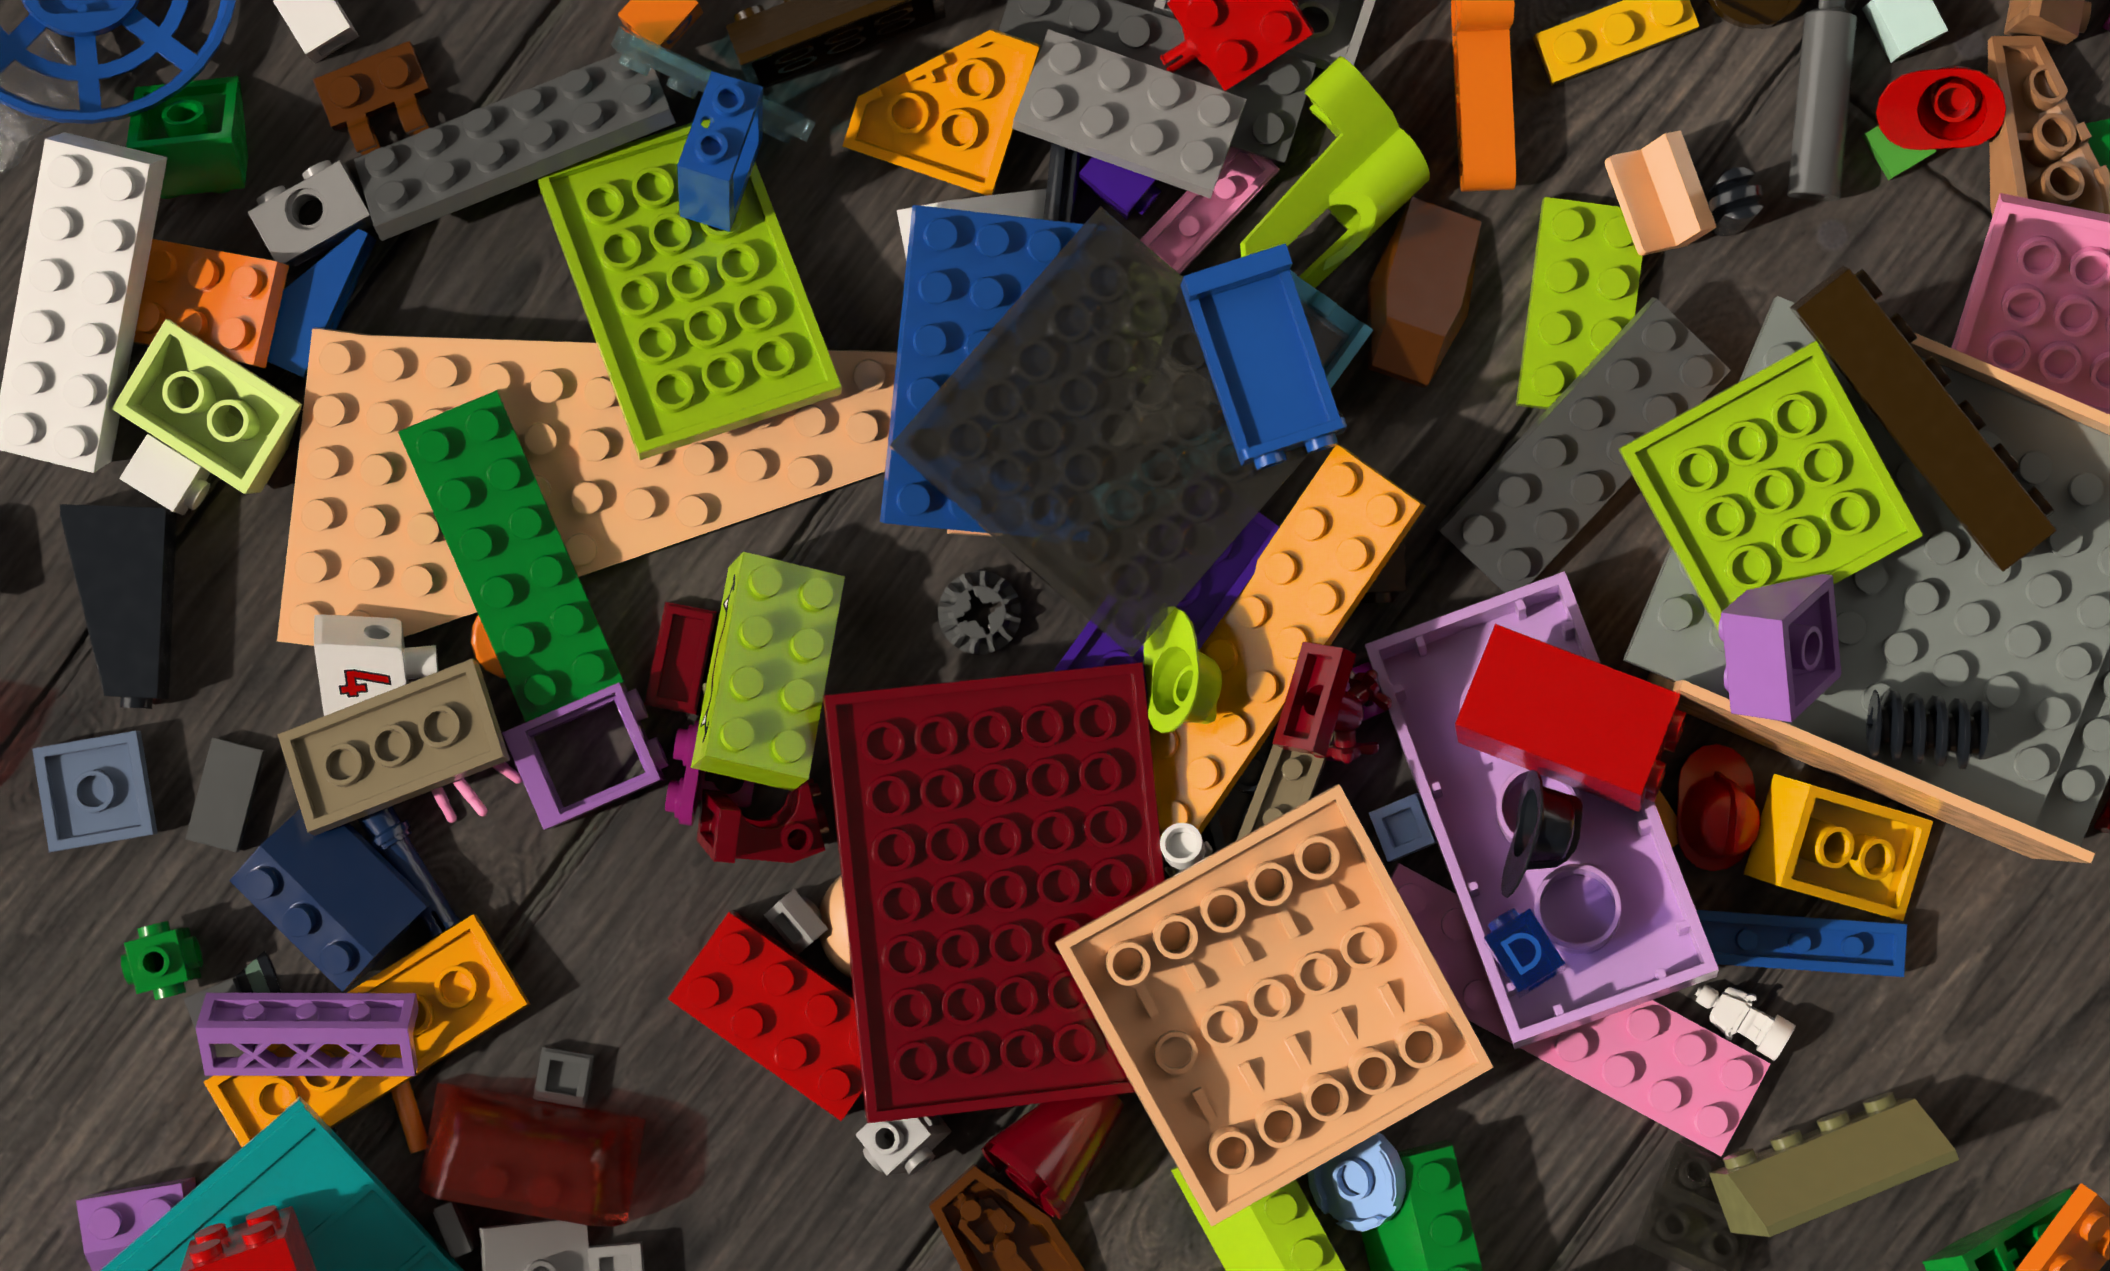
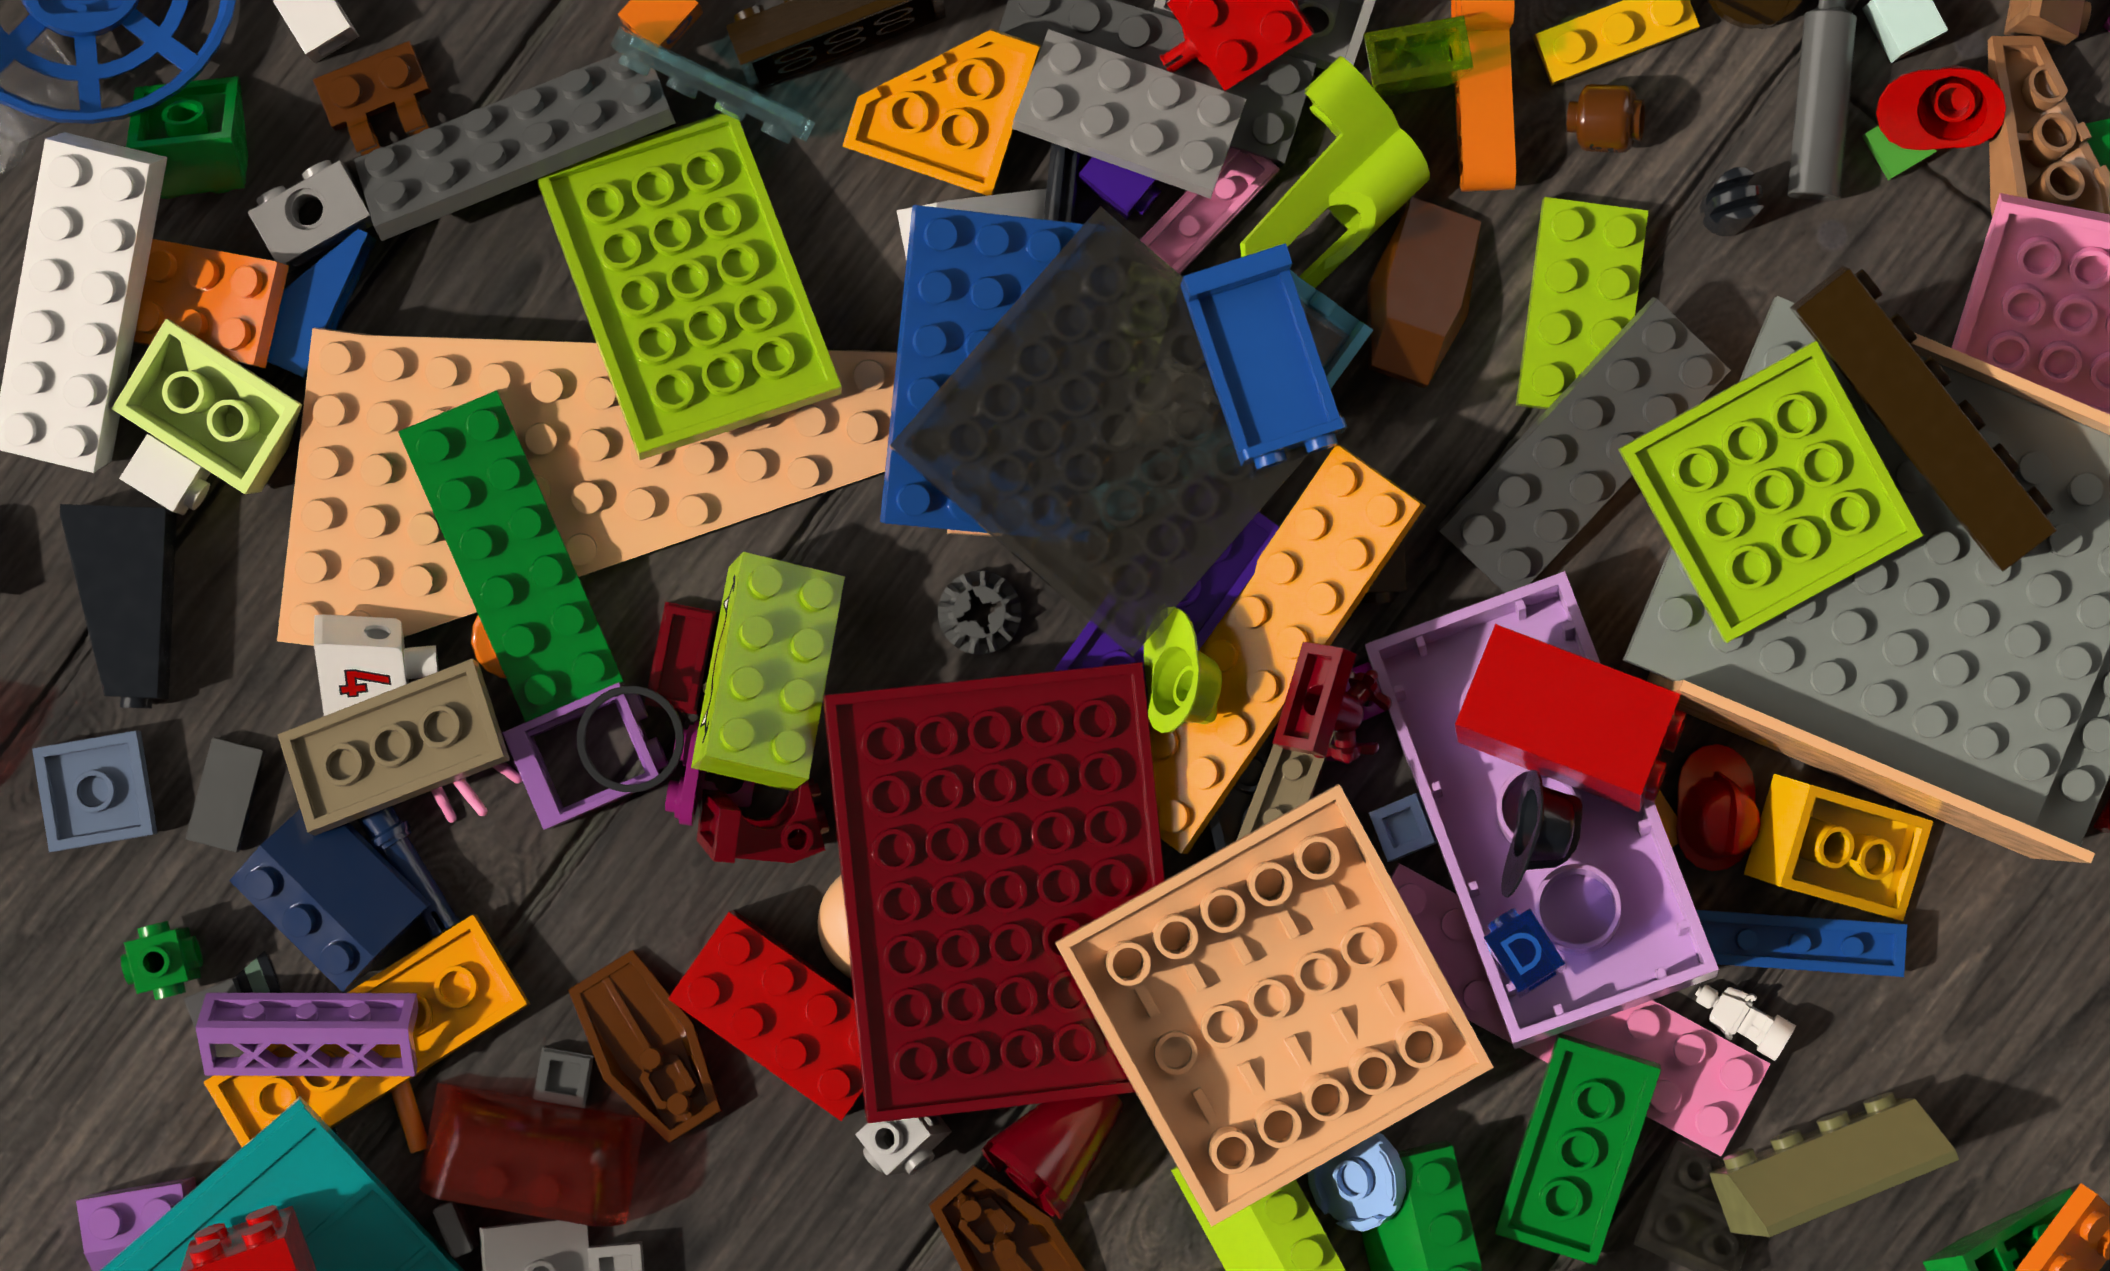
blue window [677,71,763,232] -> none
light grey plate [764,889,828,955] -> none
white piece [1160,823,1213,877] -> none
light nougat panel [1604,130,1717,256] -> none
medium lavender slope [1718,574,1841,722] -> none
black piece [1866,689,1989,769] -> none
none -> reddish brown piece [568,950,722,1143]
none -> black piece [577,686,684,793]
none -> clear neon green torso [1364,16,1473,97]
none -> green plate [1495,1033,1661,1265]
none -> reddish brown head [1567,84,1645,153]

